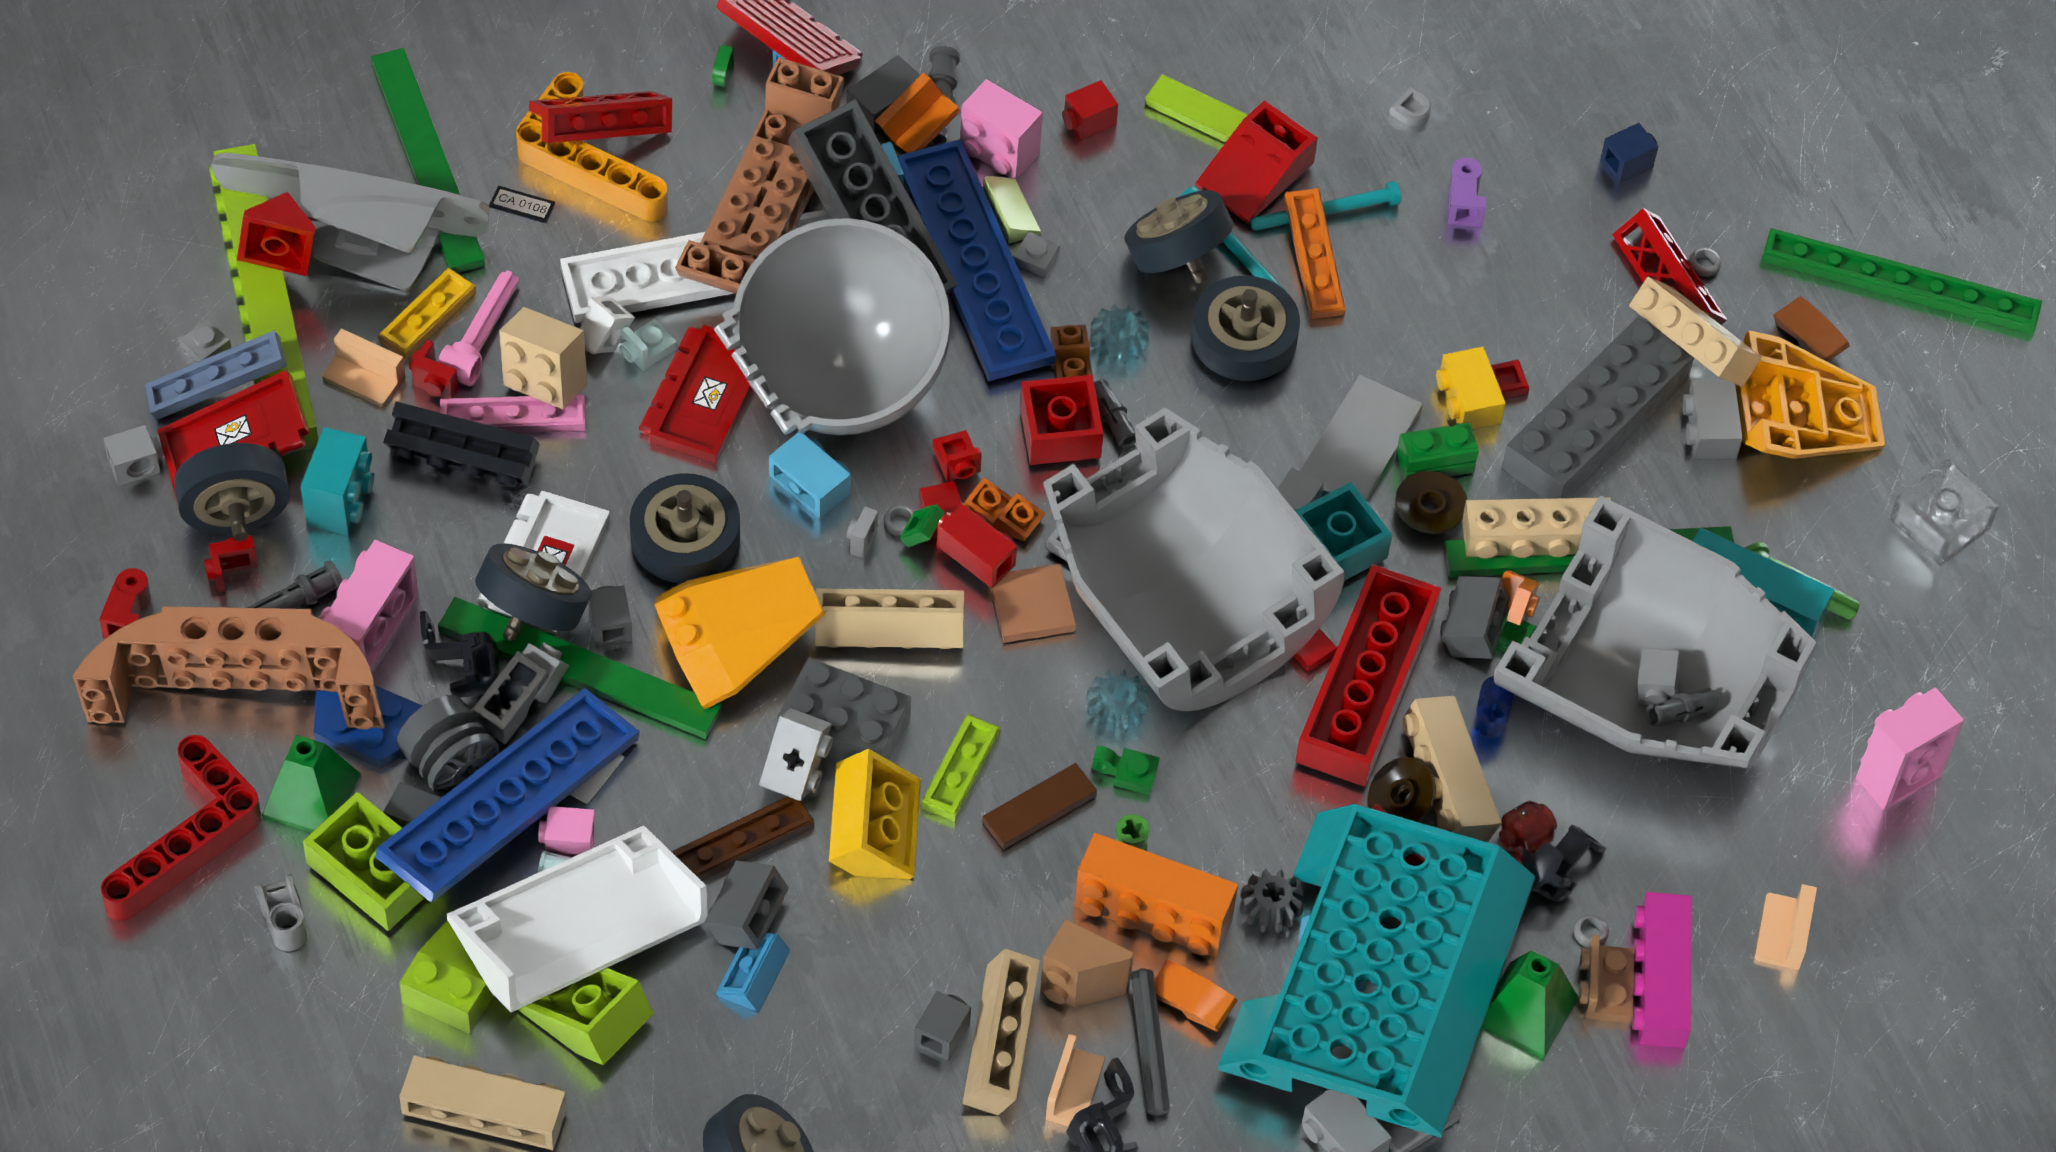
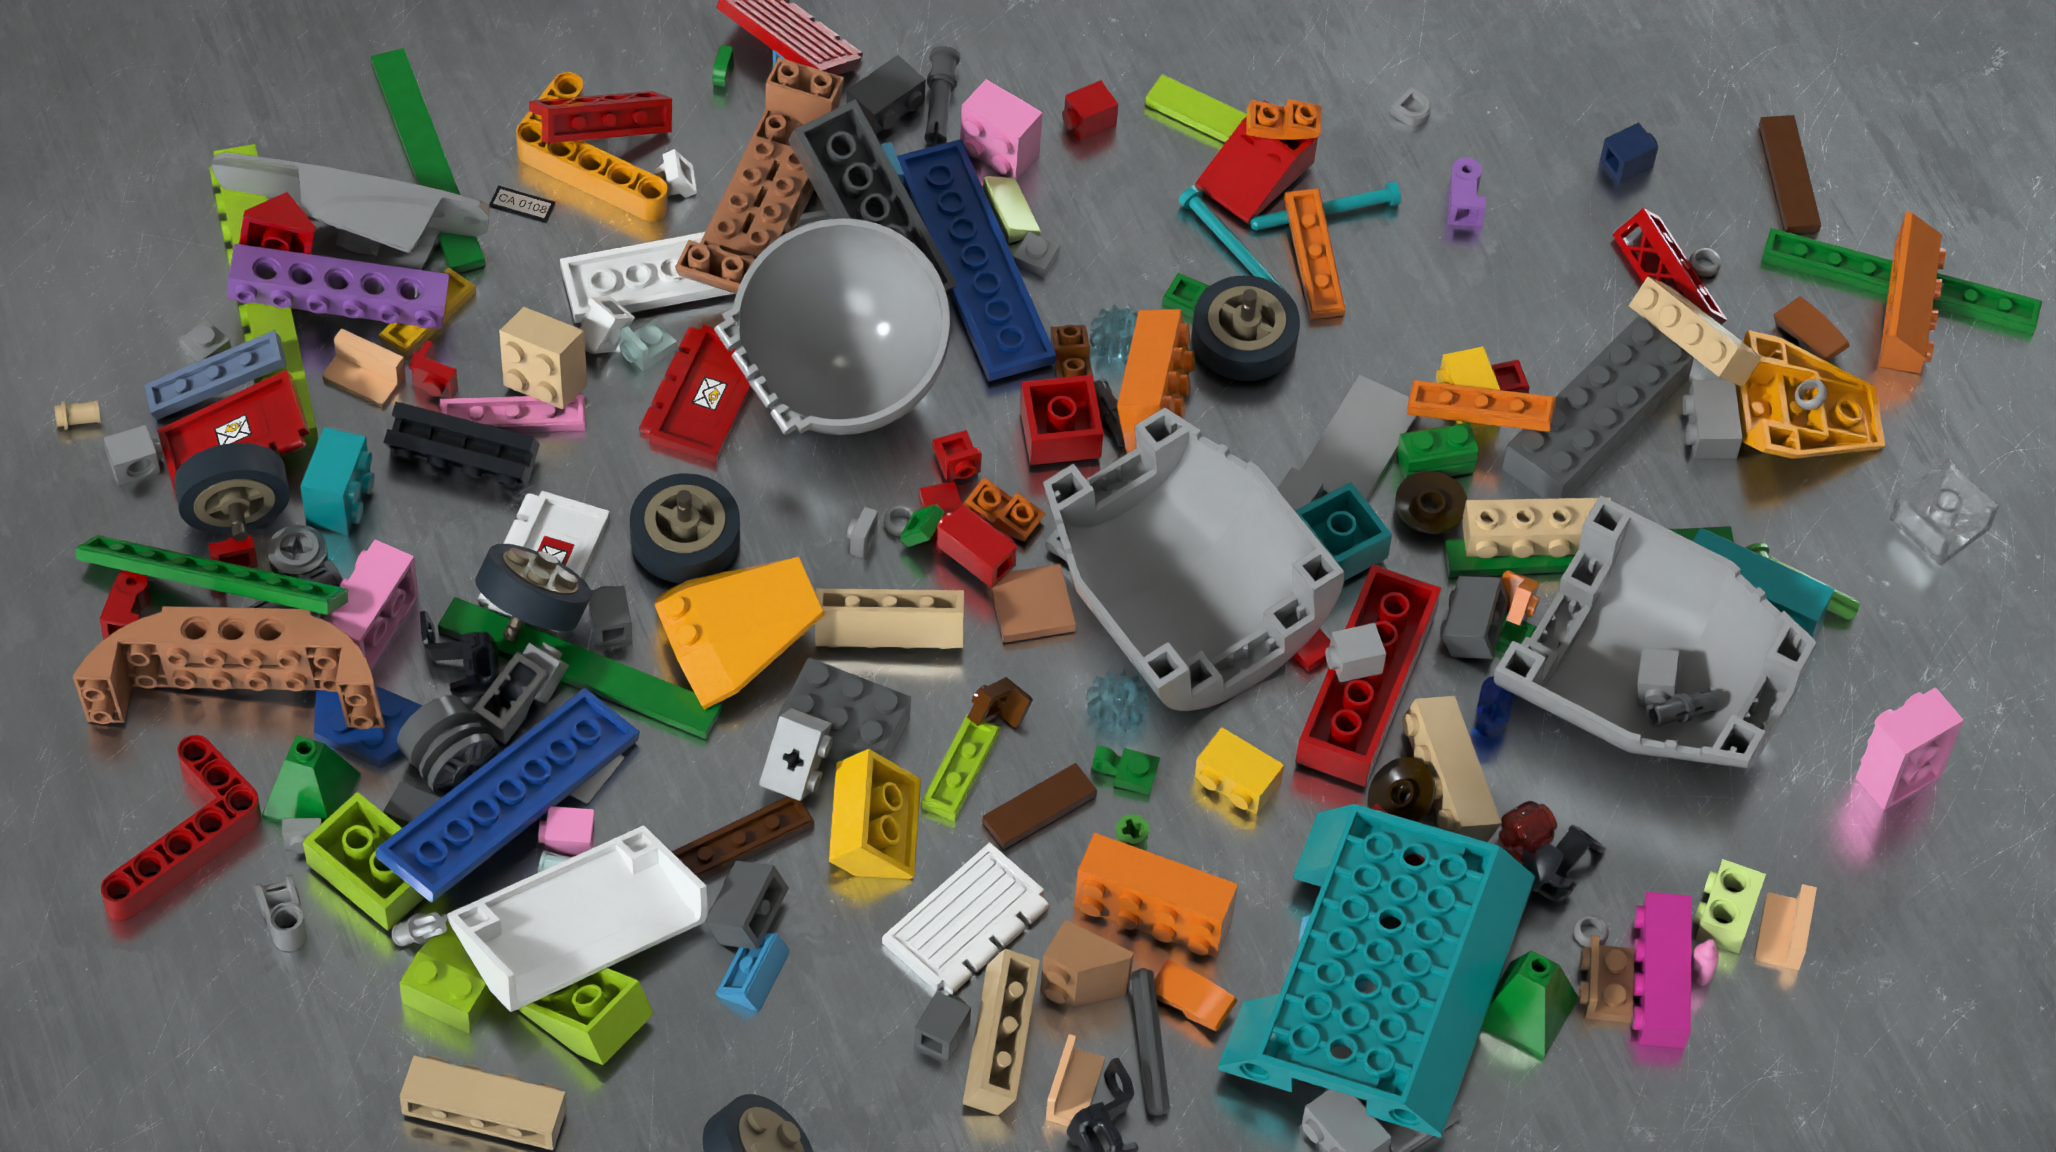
bright pink axle [438,270,519,387] -> none
medium azure brick [769,432,851,519] -> none
orange panel [875,72,961,153] -> none
black wheel [1124,190,1234,283] -> none
dark grey gear [1240,868,1304,934] -> none
none -> tan pin [54,400,101,430]
none -> green tile [76,535,348,615]
none -> medium lavender brick [227,244,449,329]
none -> light grey gear [267,525,327,578]
none -> light grey plate [282,818,322,853]
none -> light grey axle [392,911,448,947]
none -> white tile [654,149,697,198]
none -> white hinge [882,842,1050,994]
none -> reddish brown bracket [967,677,1033,727]
none -> orange brick [1117,309,1195,454]
none -> green tile [1162,272,1209,318]
none -> yellow brick [1194,727,1284,815]
none -> orange slope [1246,99,1321,140]
none -> light grey brick [1325,623,1386,682]
none -> orange tile [1407,380,1556,432]
none -> bright pink piece [1691,940,1719,986]
none -> yellowish green brick [1693,859,1766,954]
none -> reddish brown tile [1759,115,1821,234]
none -> light grey piece [1795,379,1827,410]
none -> orange slope [1878,211,1946,374]

